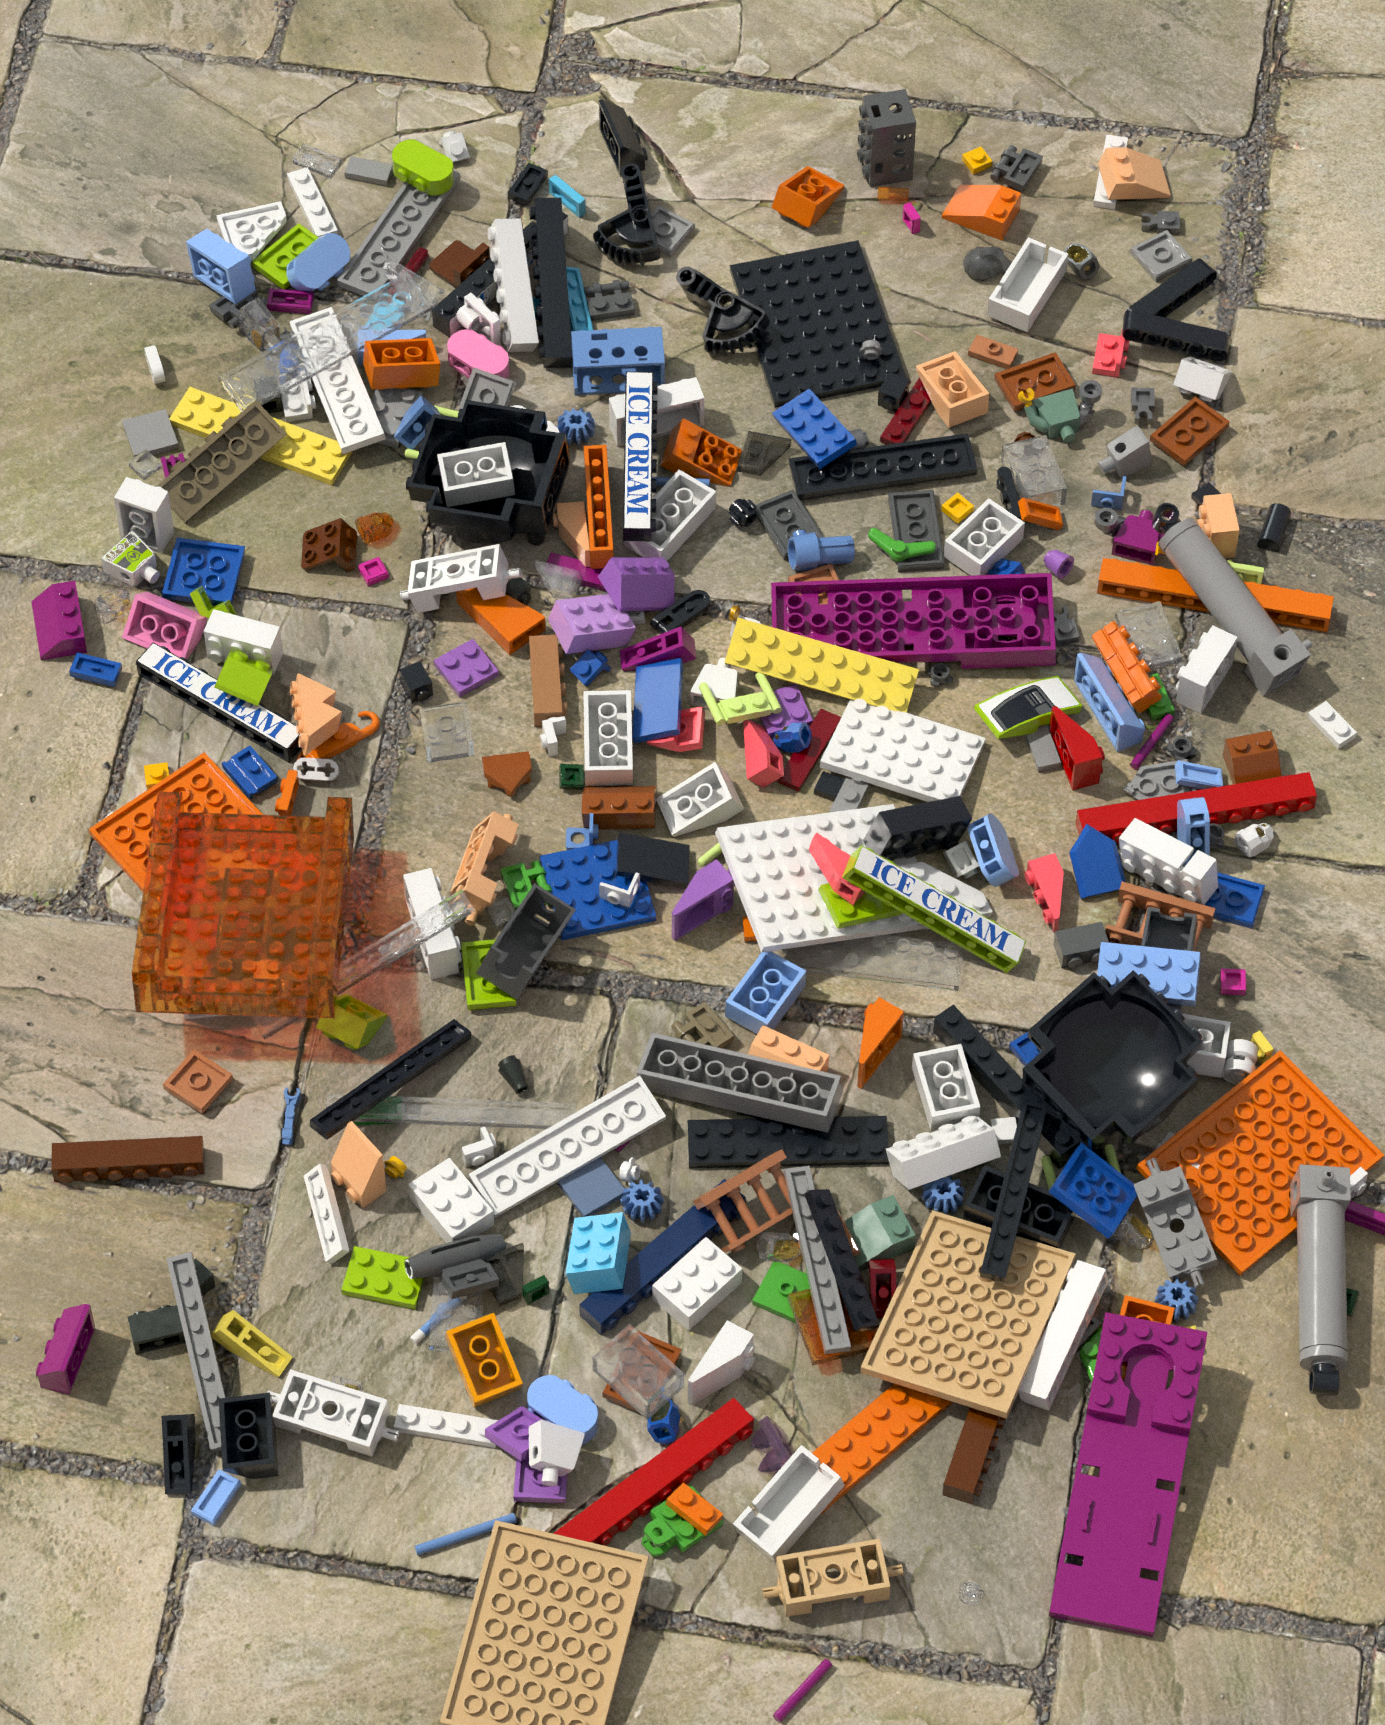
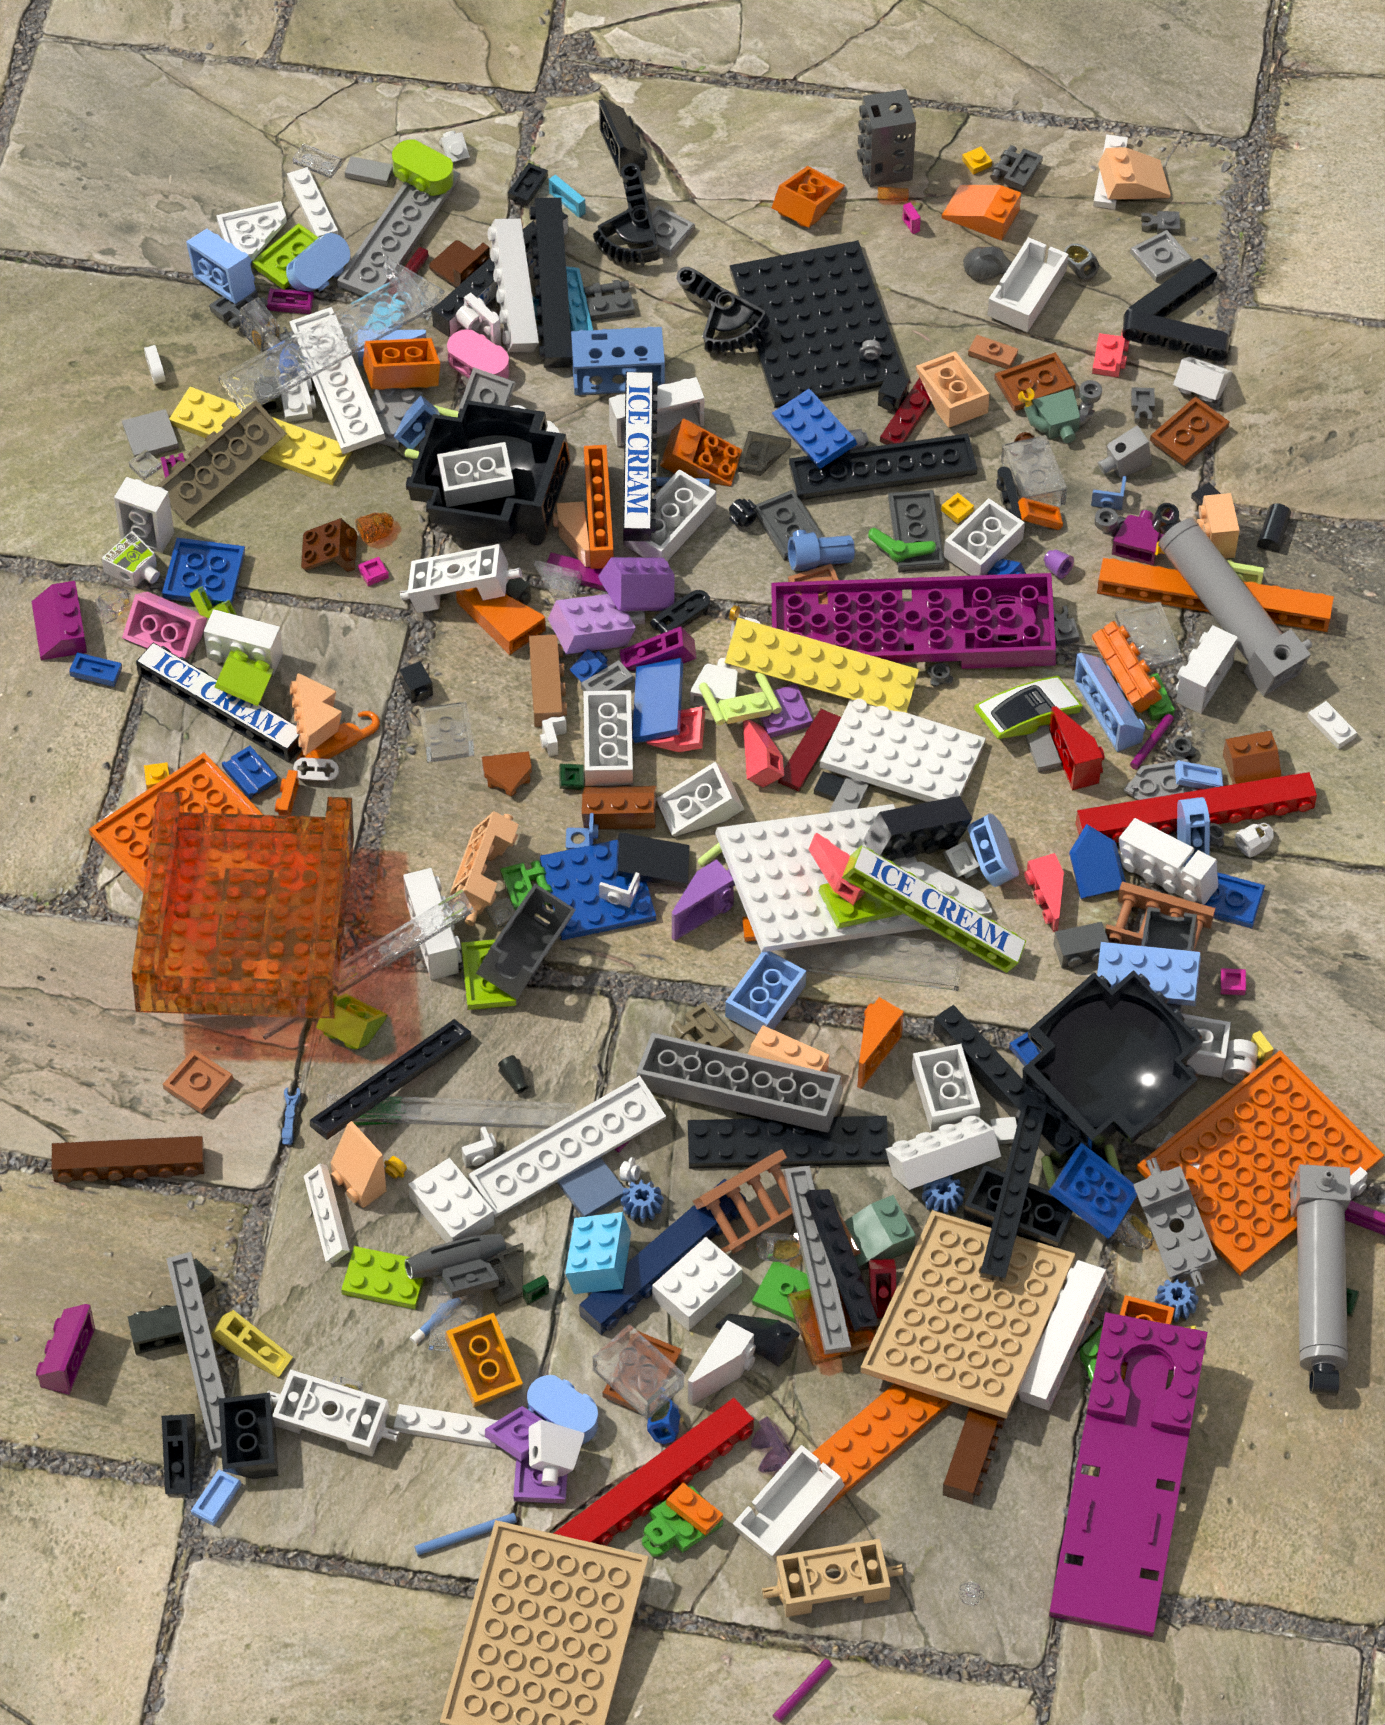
medium lavender plate [434,639,499,698] -> none
medium blue gear [557,407,595,446] -> none
blue rock [773,722,812,753] -> none
none -> light grey plate [581,660,633,691]
none -> black slope [715,1314,800,1367]

